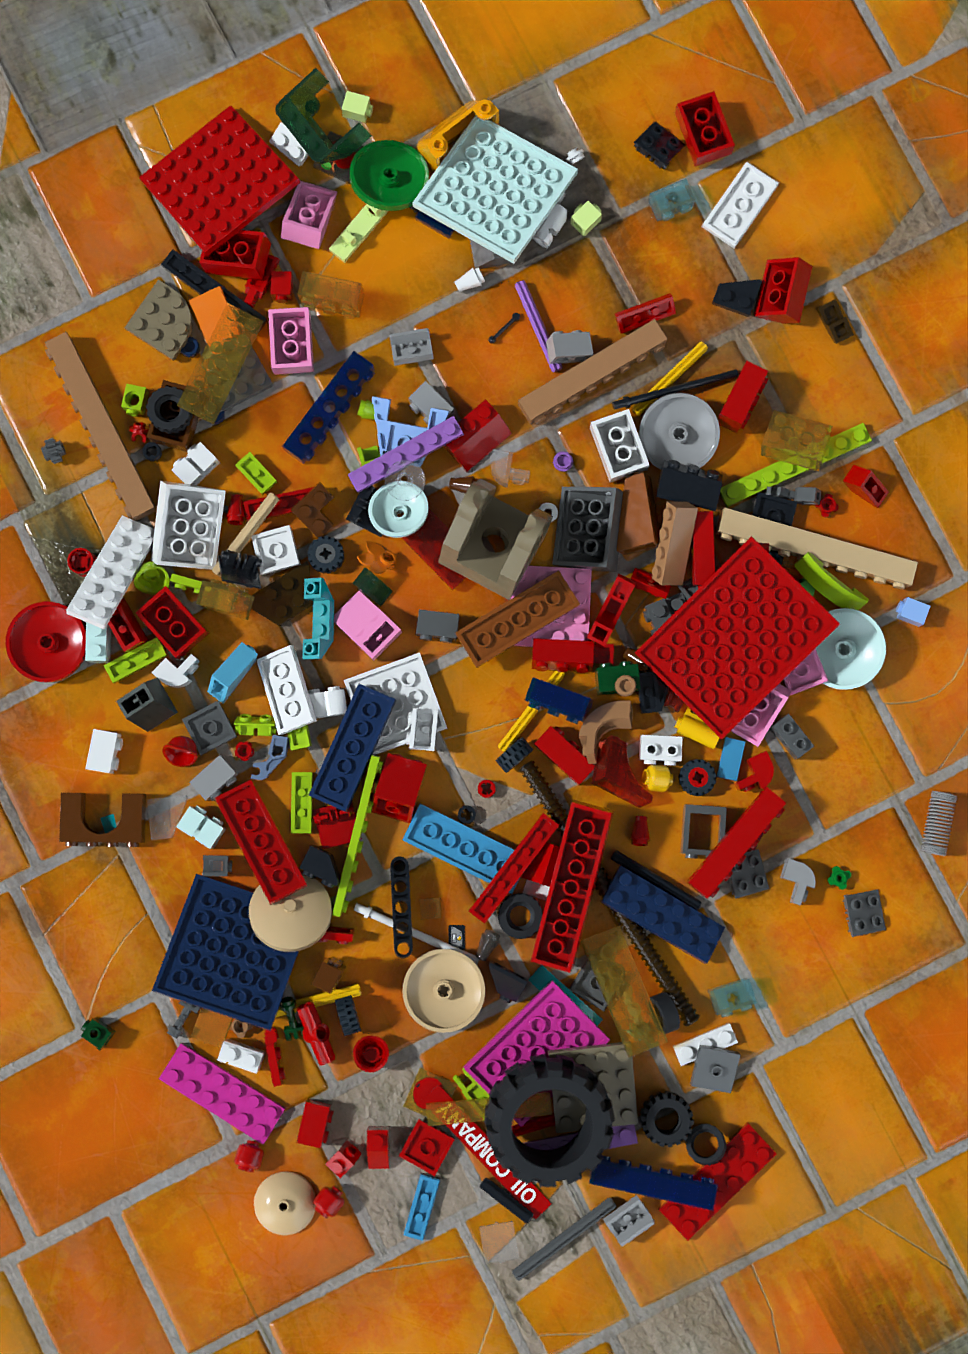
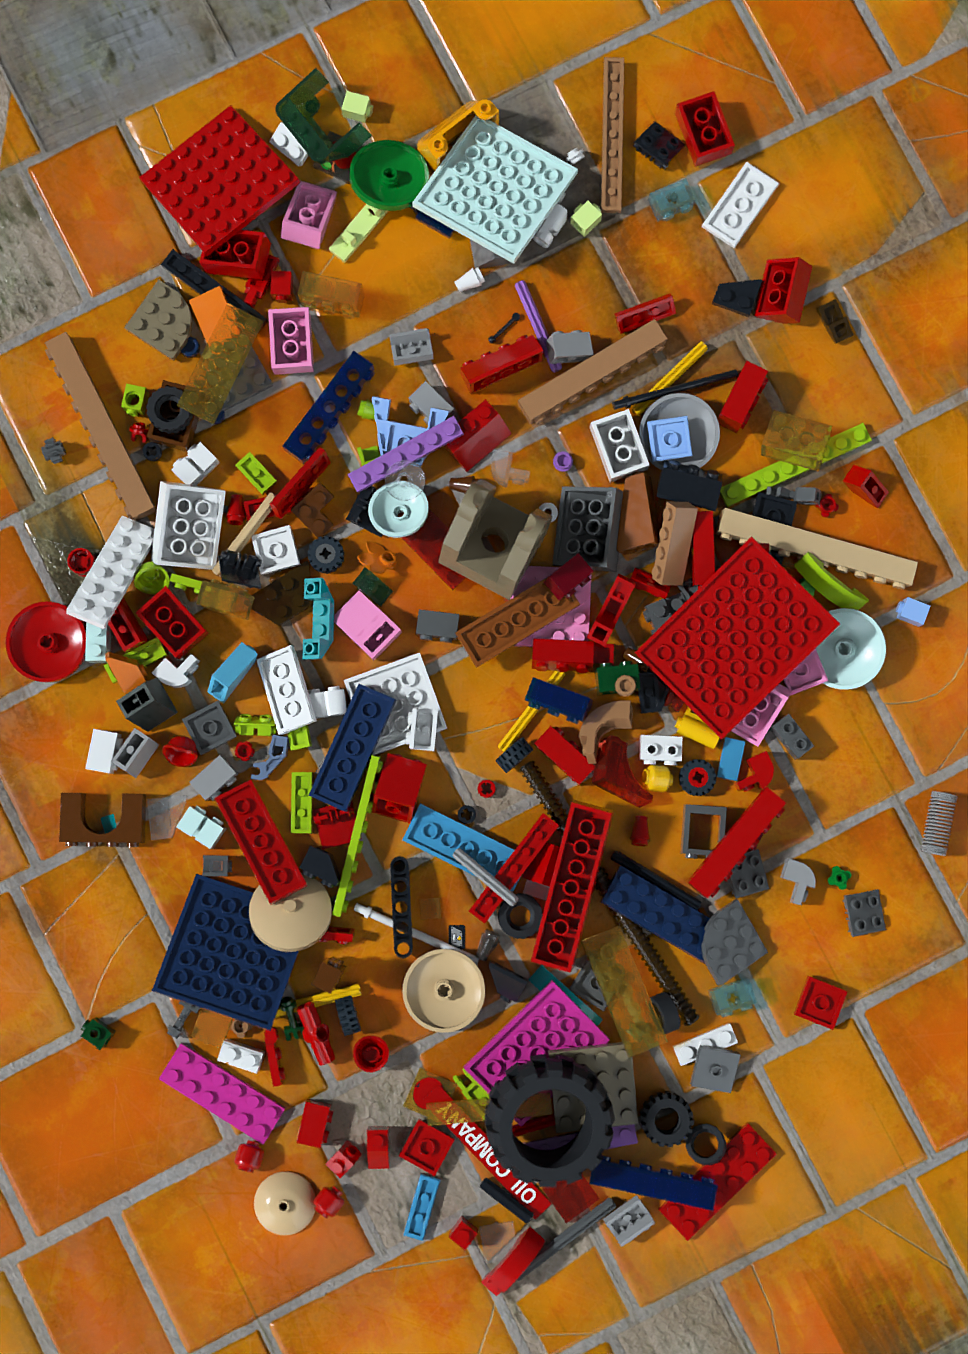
none -> orange slope [105,652,148,694]
none -> light grey brick [111,728,159,778]
none -> red plate [270,447,331,519]
none -> red brick [449,1216,478,1250]
none -> light grey axle [452,848,519,906]
none -> red slope [460,335,543,394]
none -> red arch [481,1227,546,1296]
none -> clear red tile [542,1173,600,1224]
none -> dark red brick [544,553,594,601]
none -> medium nougat plate [601,57,624,213]
none -> light blue tile [647,415,693,462]
none -> dark grey plate [701,900,768,985]
none -> red plate [794,976,848,1030]

